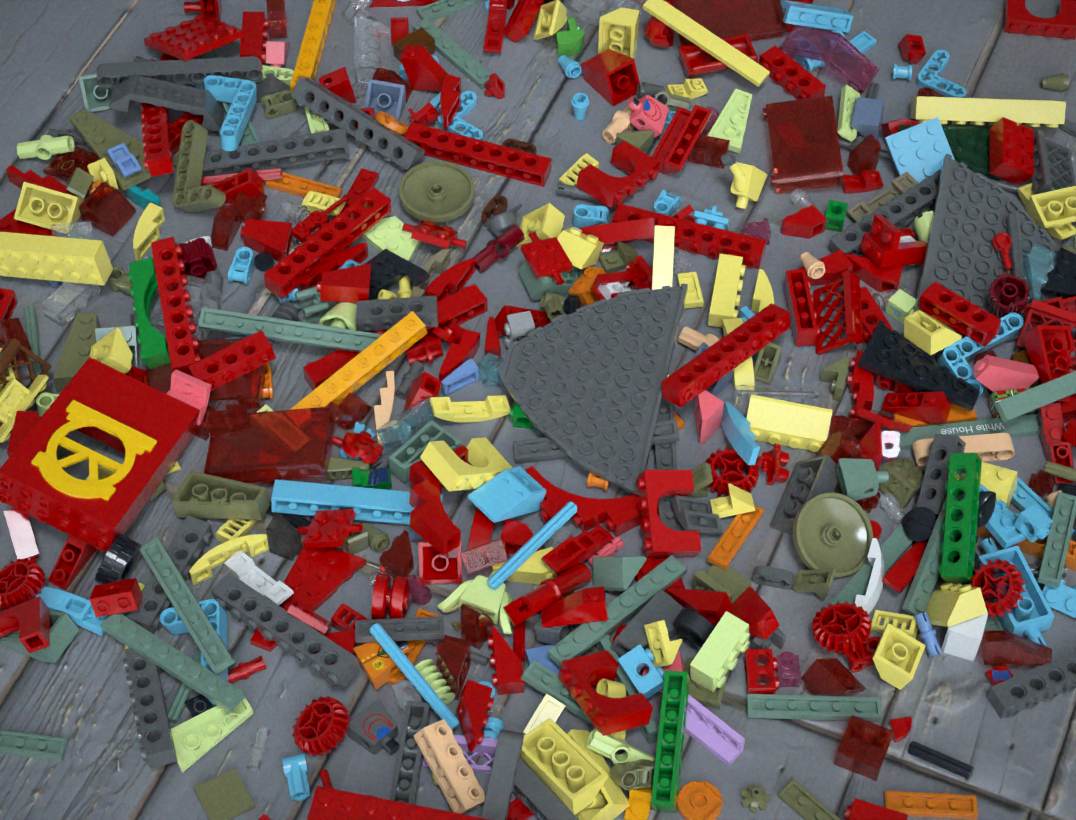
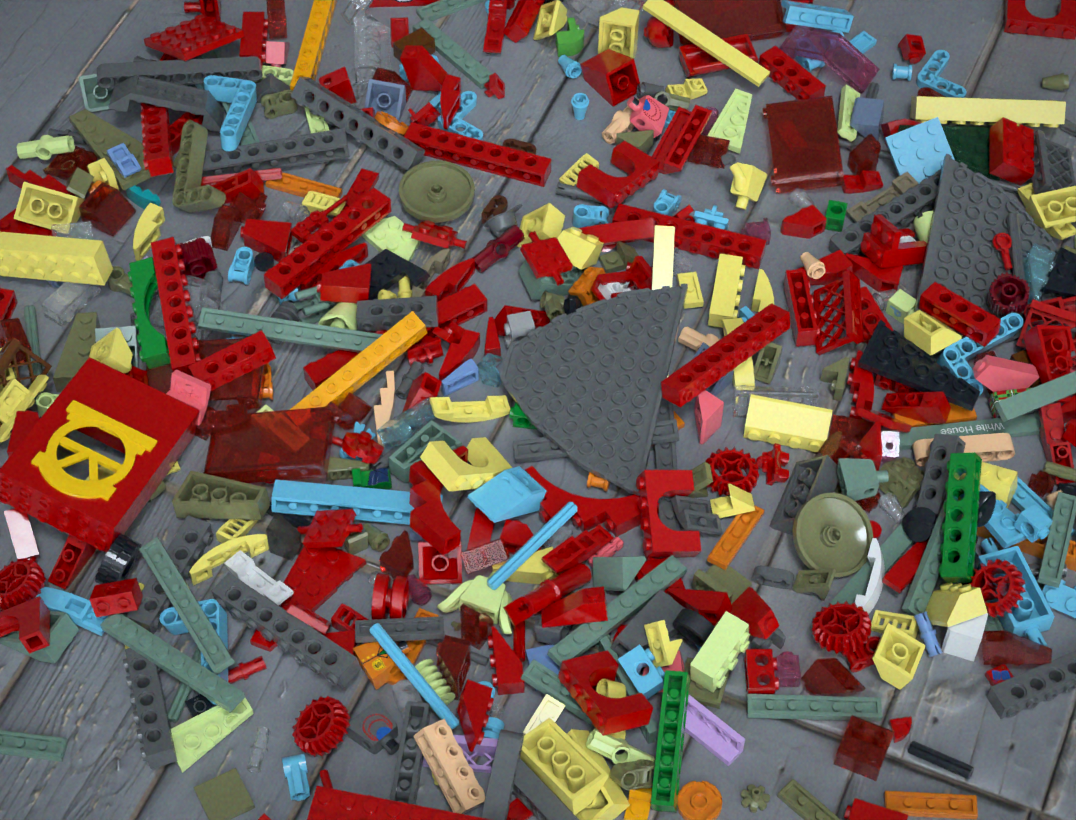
medium azure slope [721,402,760,465] -> none

